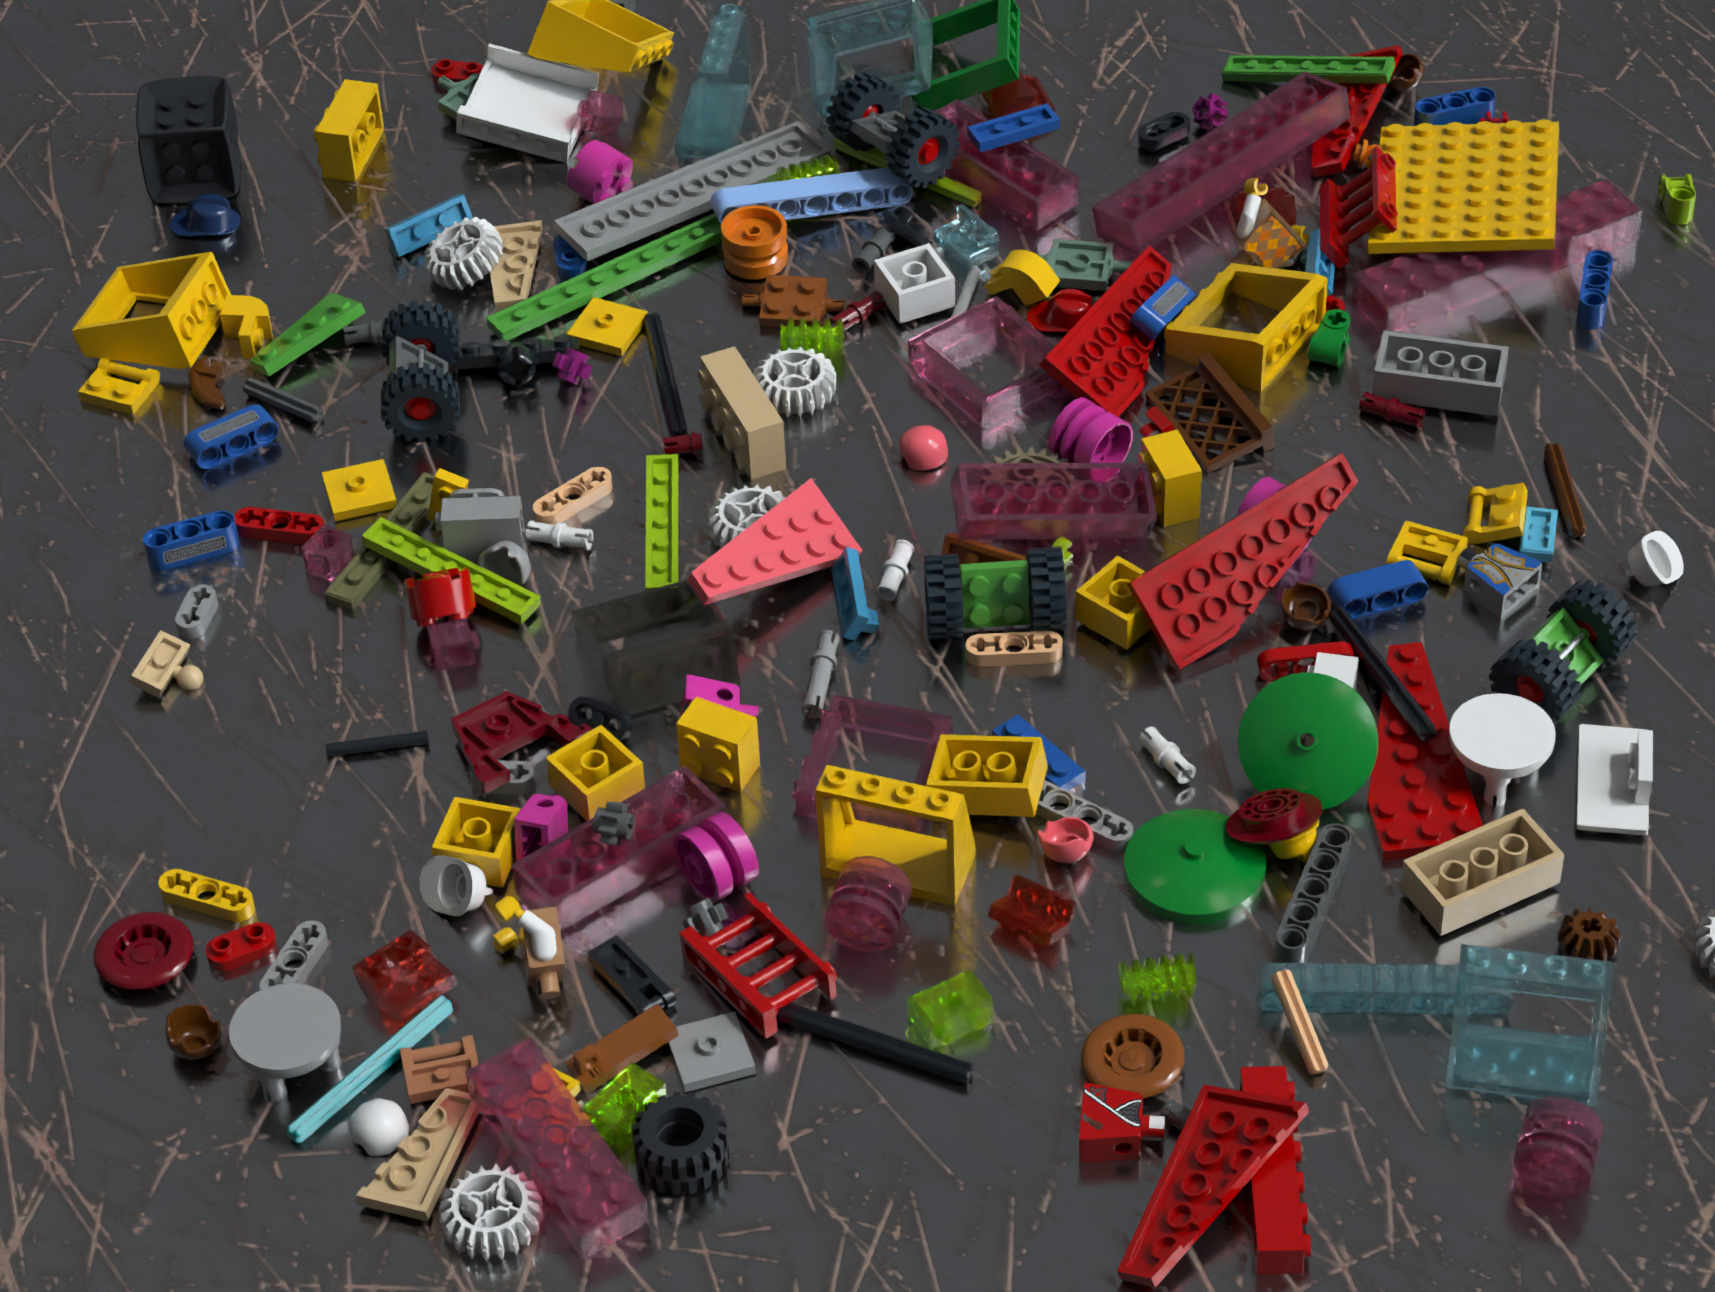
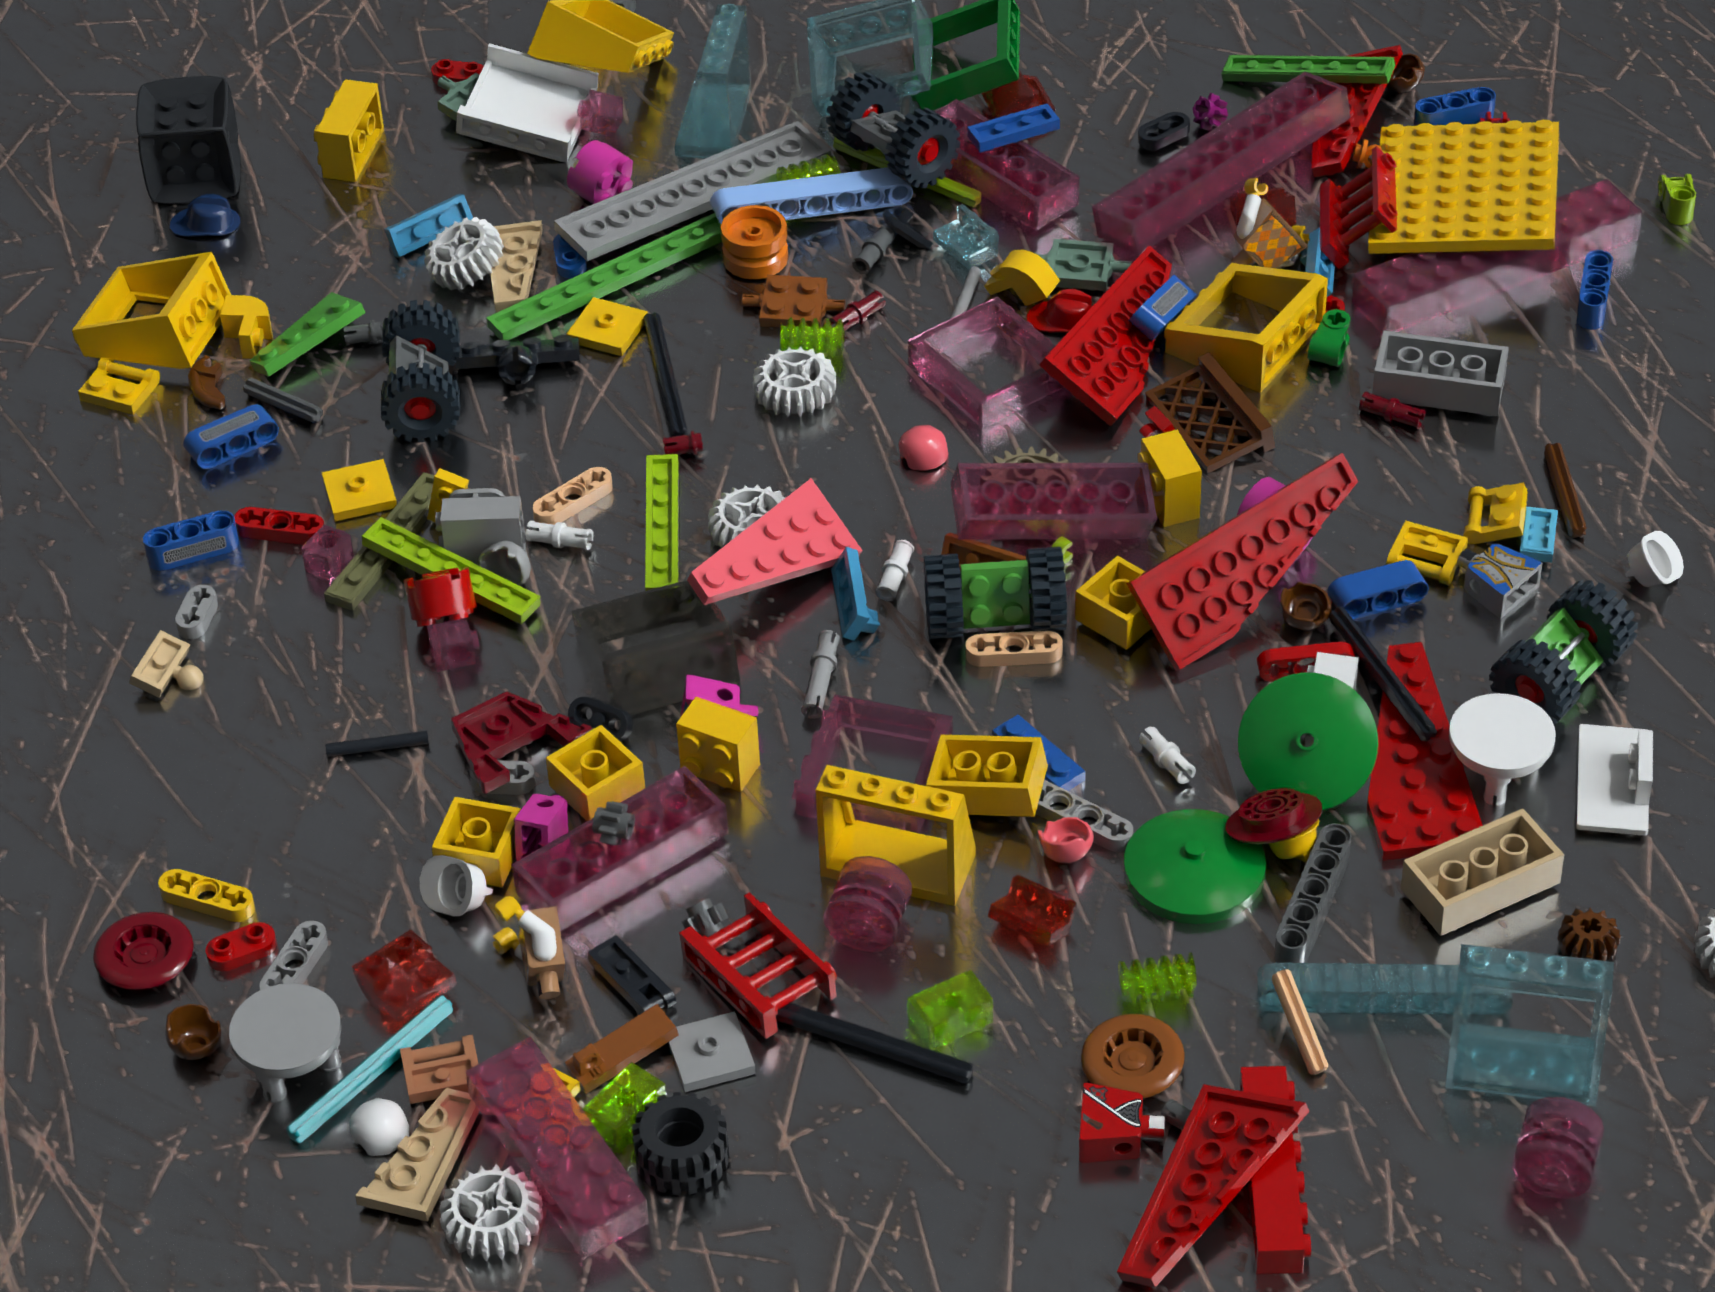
magenta gear [552,347,593,385] -> none
dark pink wheel [674,811,759,903] -> none
tan brick [697,346,786,480] -> none
white brick [874,243,955,323] -> none
dark pink wheel [1048,397,1133,482] -> none

